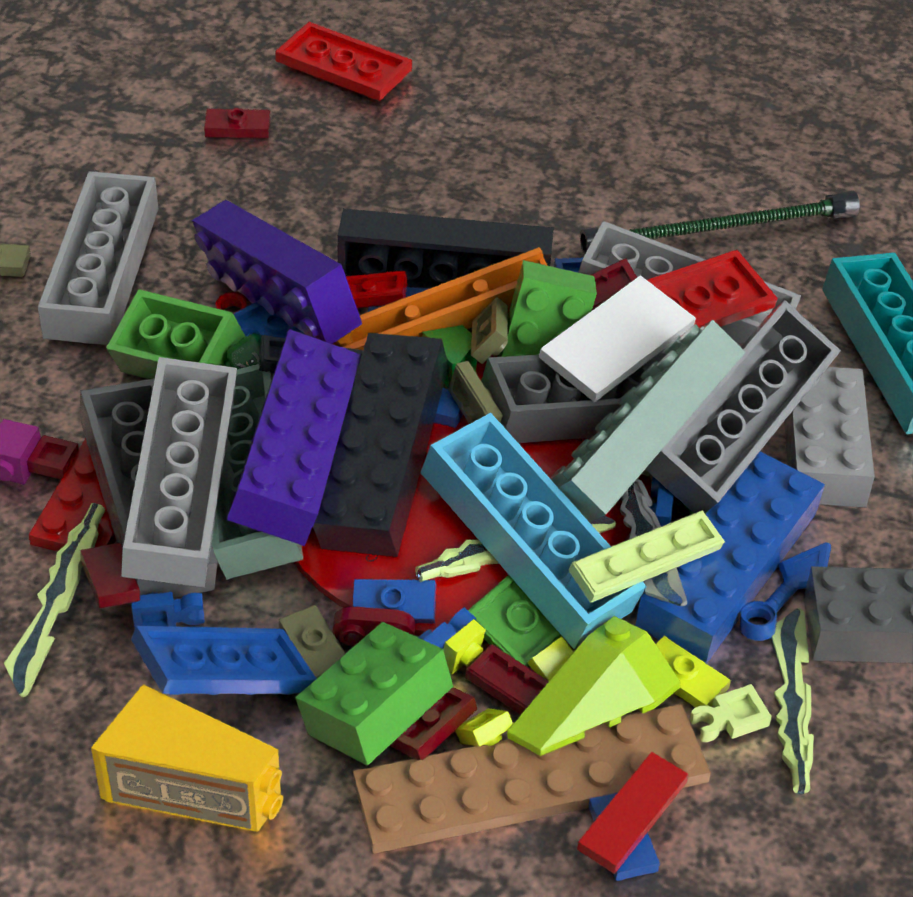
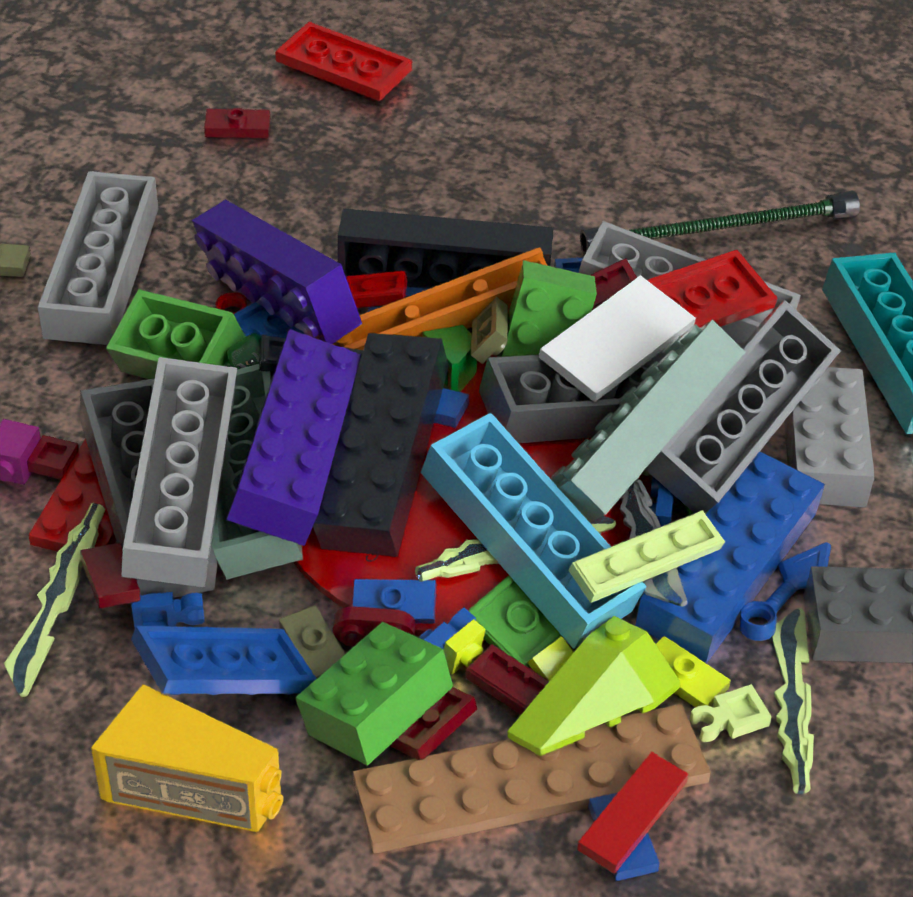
olive plate [448,361,503,424] -> none
neon yellow plate [455,708,513,747] -> none

